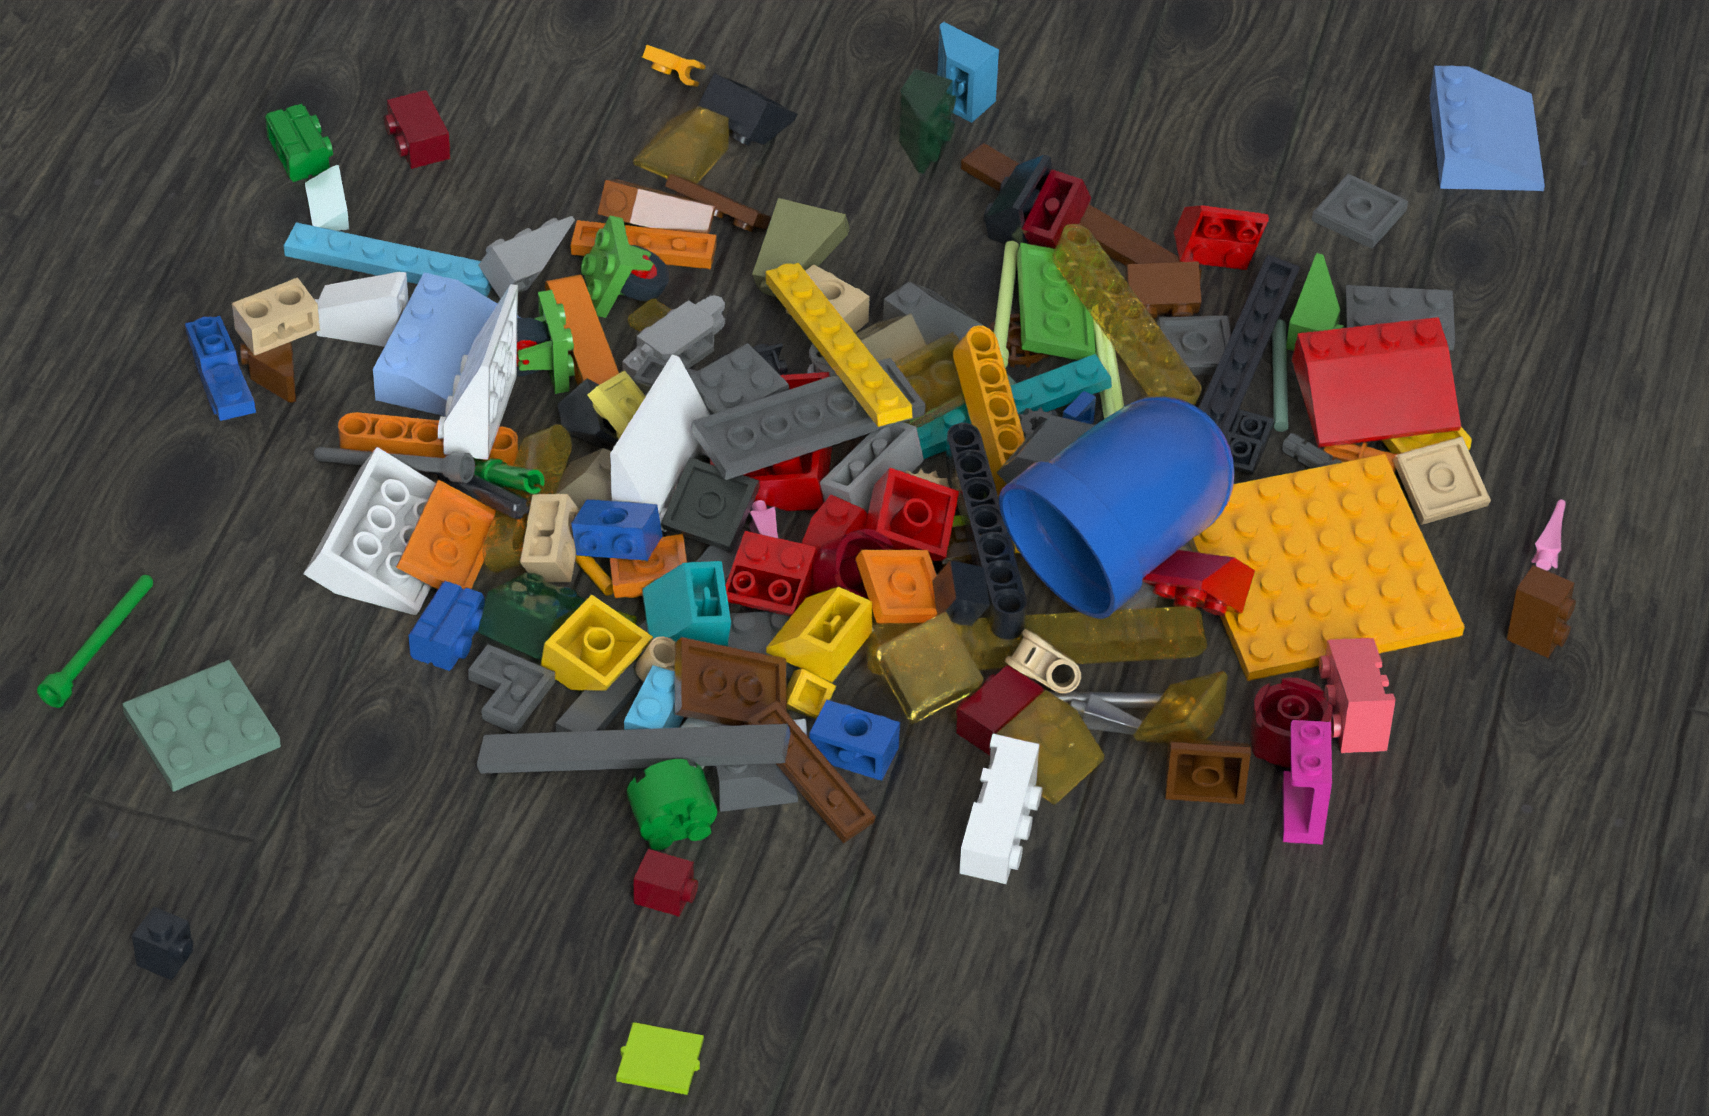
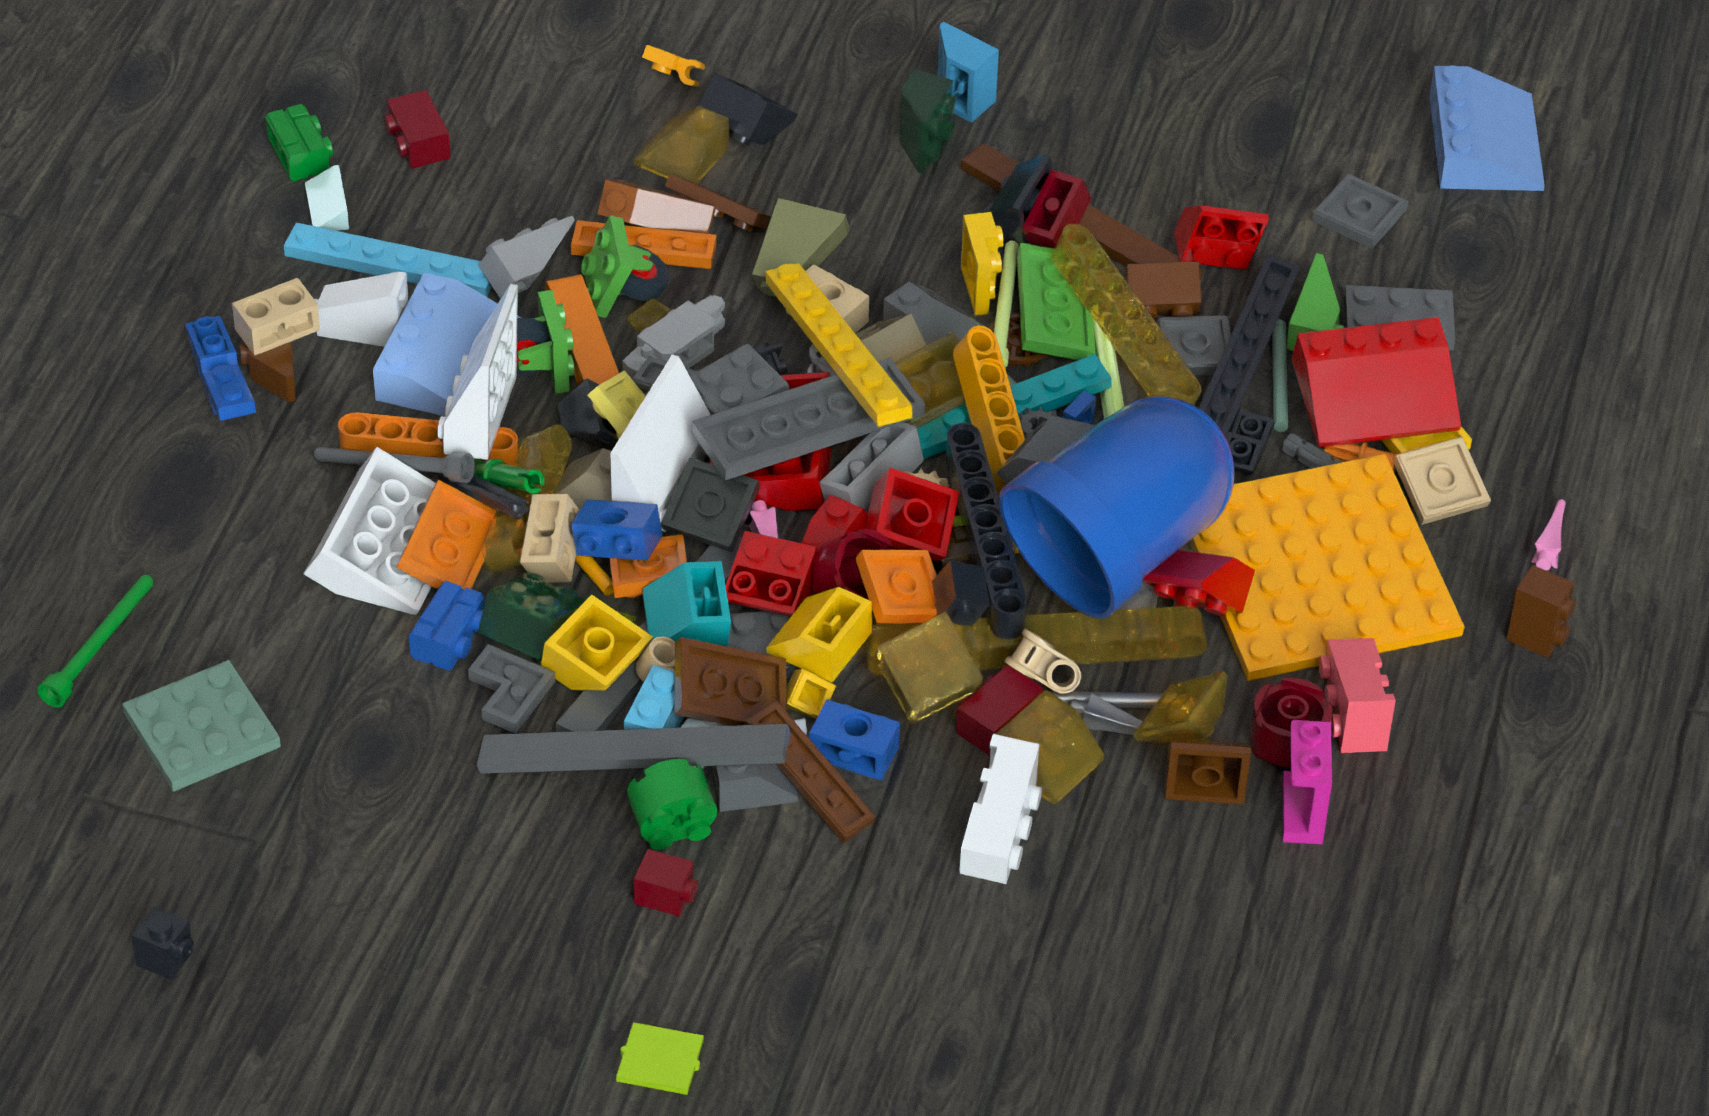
none -> yellow plate [961,212,1003,316]

